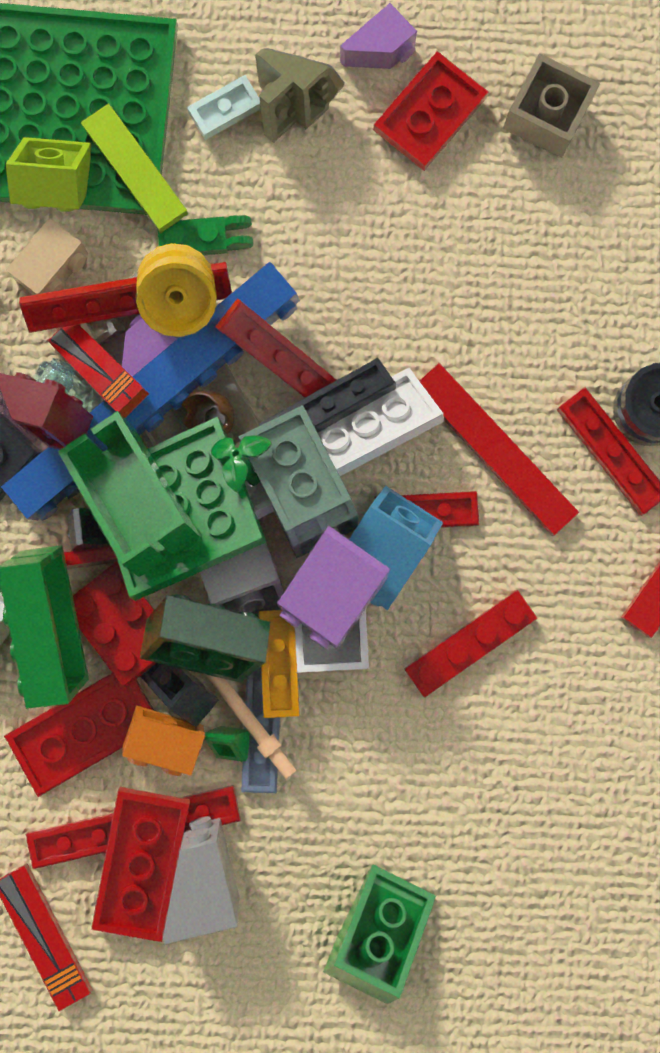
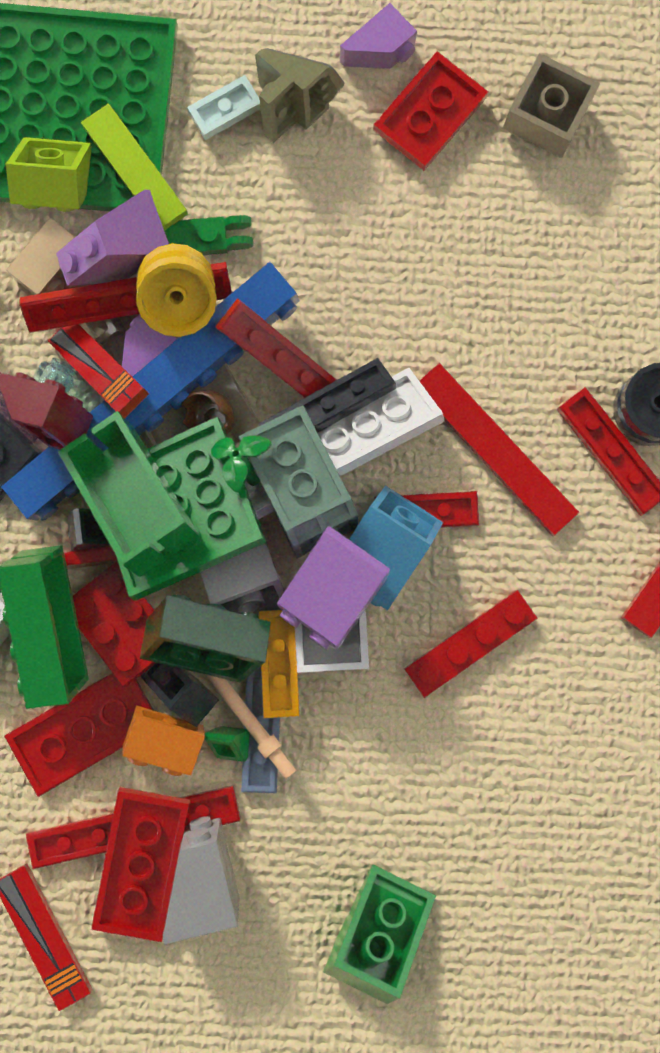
none -> medium lavender slope [56,190,169,286]

